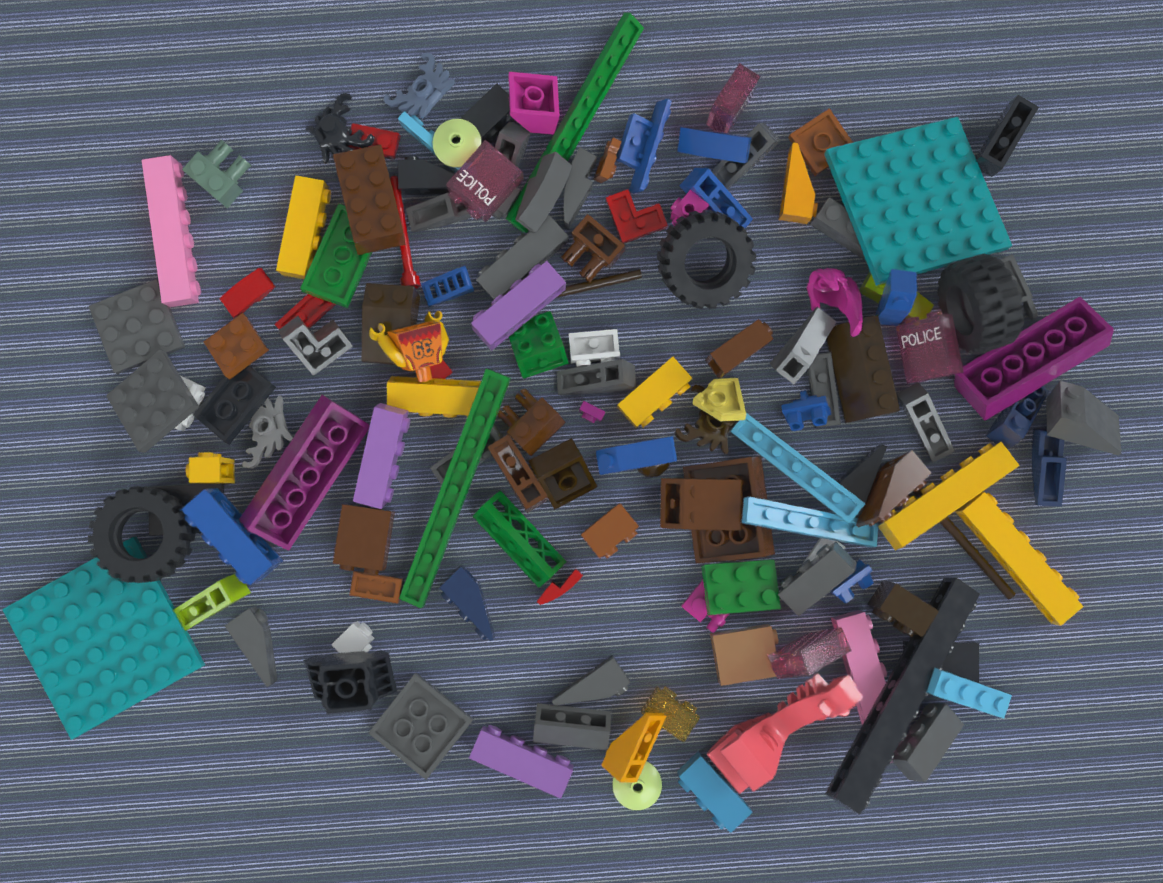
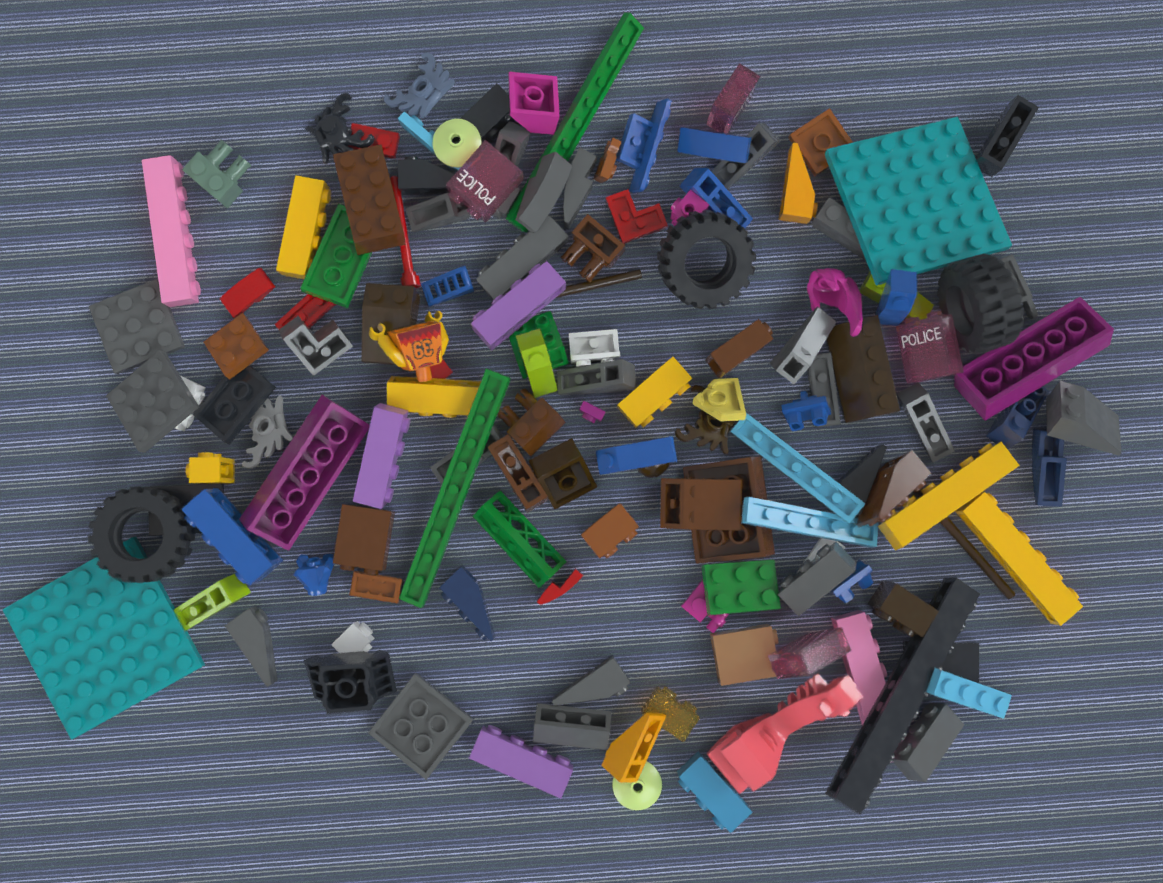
none -> blue rock [294,553,334,596]
none -> lime slope [516,329,558,398]

